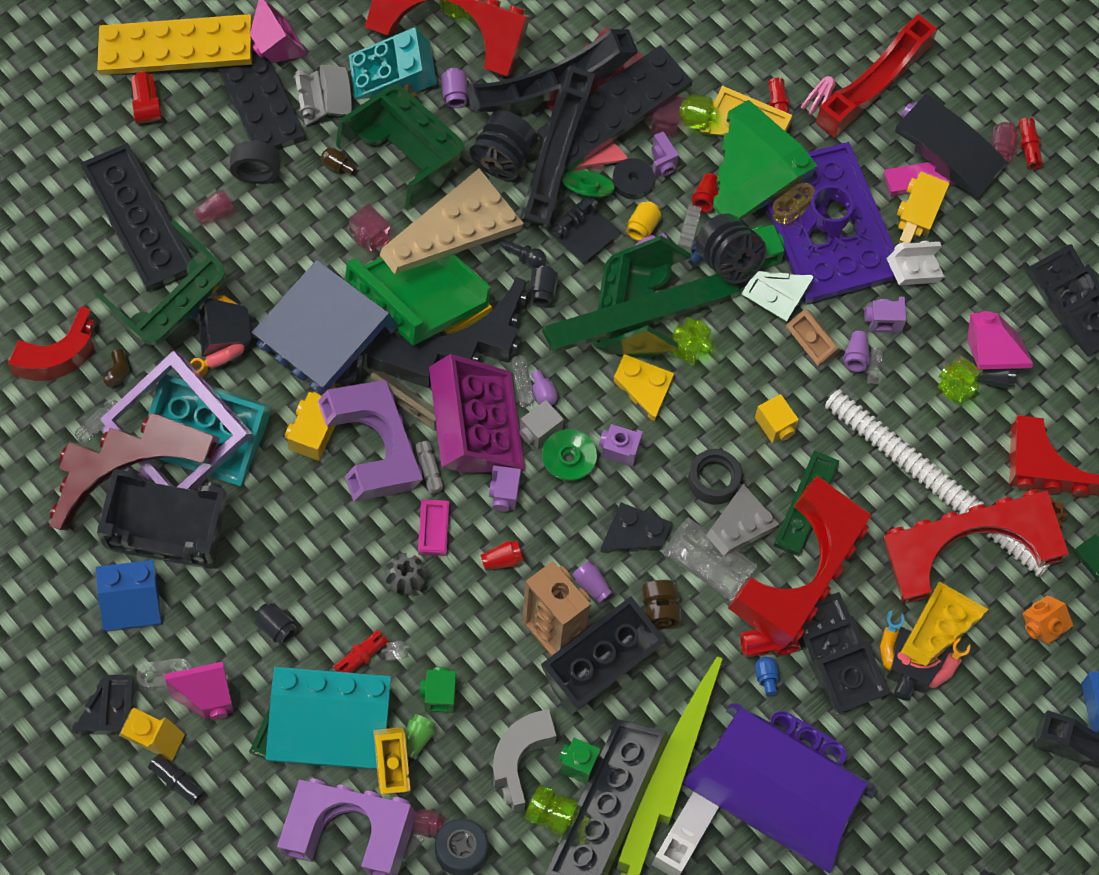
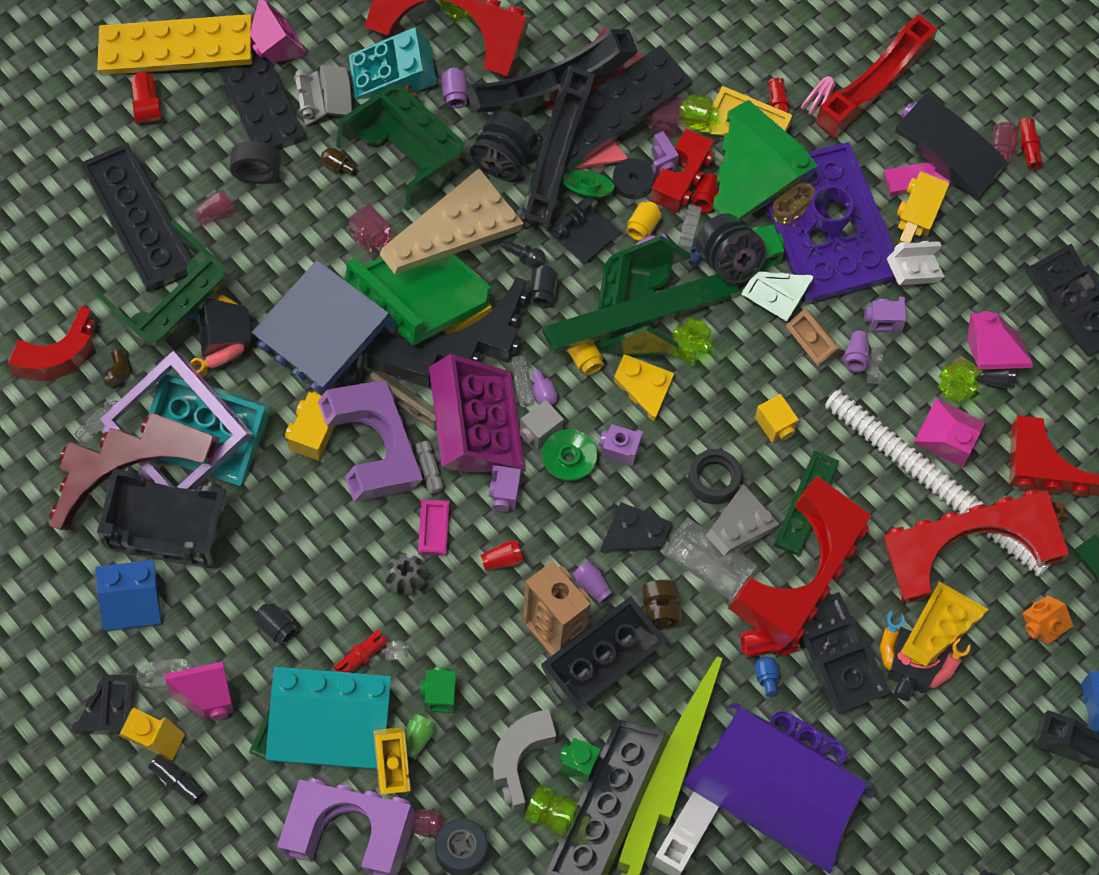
none -> yellow brick [567,341,604,375]
none -> red arch [650,128,715,214]
none -> dark pink slope [913,398,985,467]

